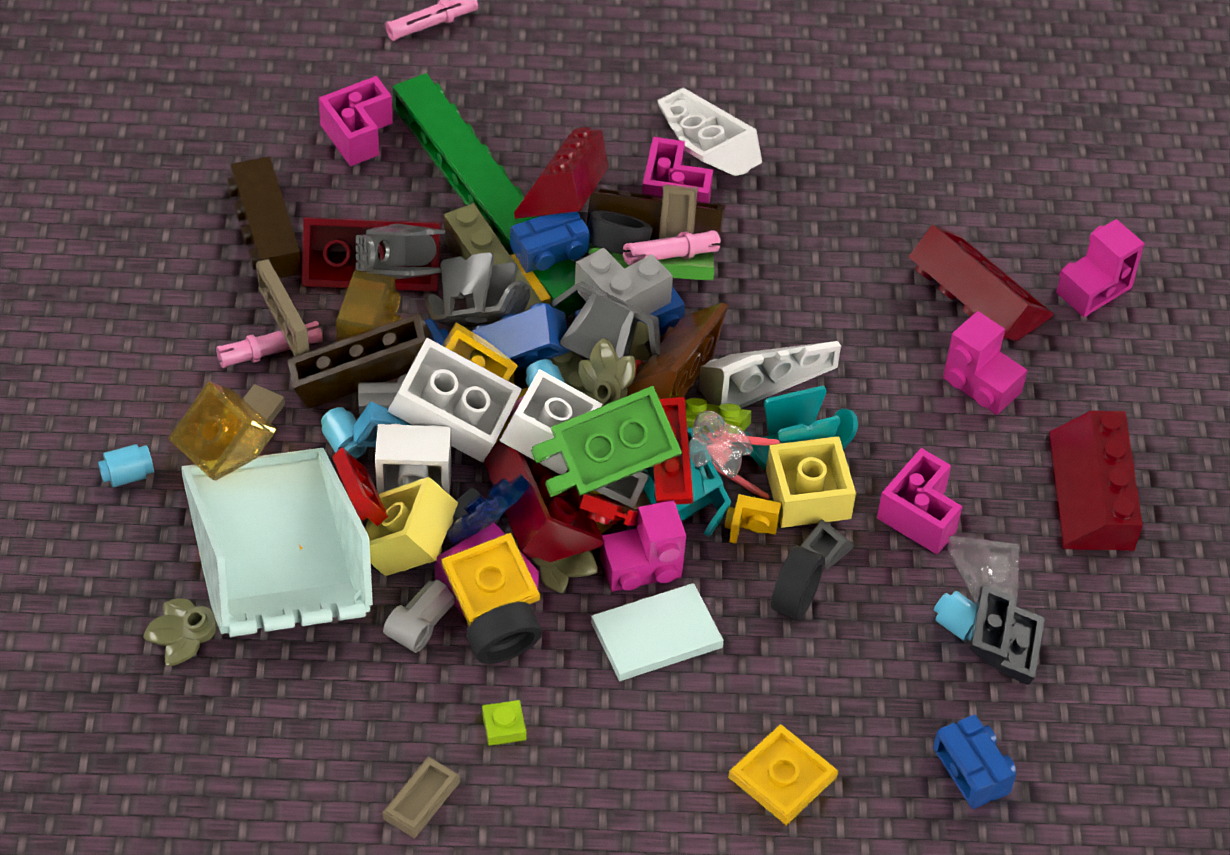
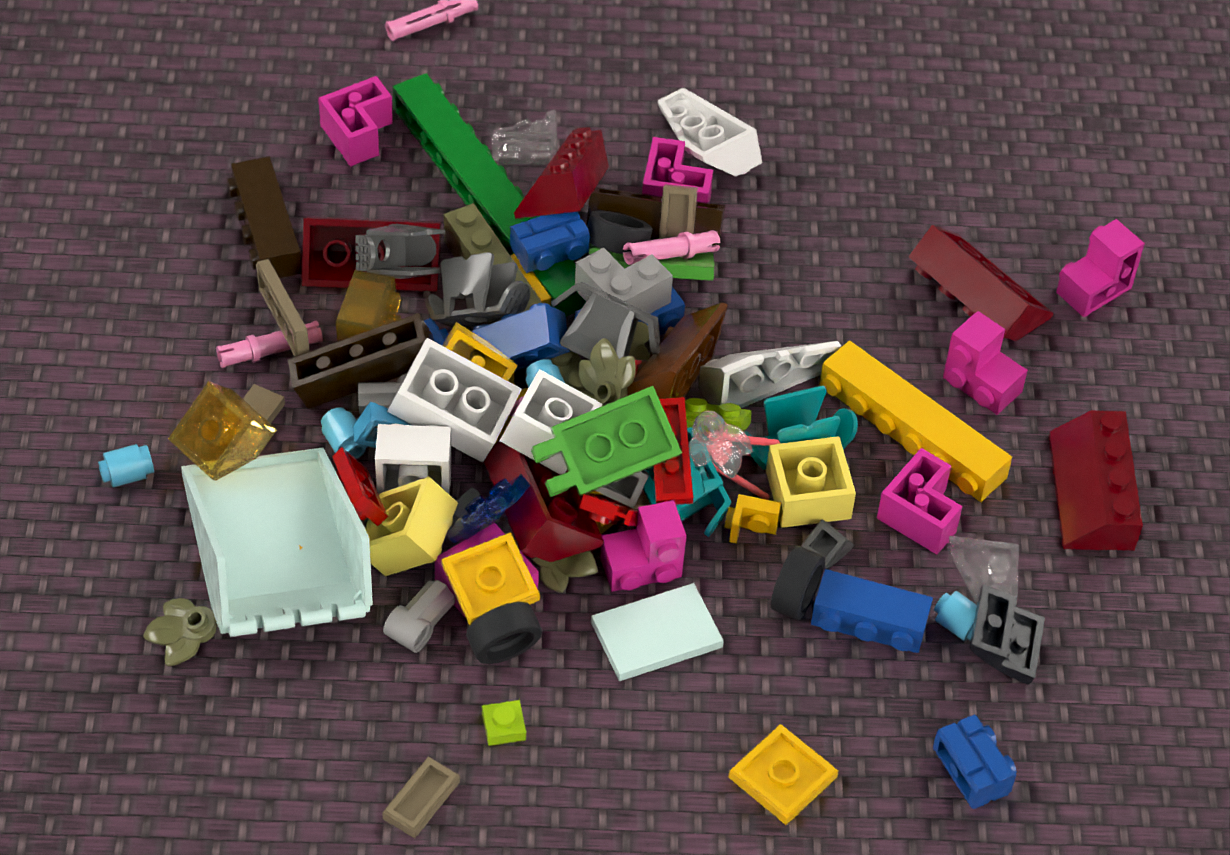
none -> clear wing [492,110,558,164]
none -> blue brick [811,569,933,653]
none -> yellow brick [819,340,1012,502]

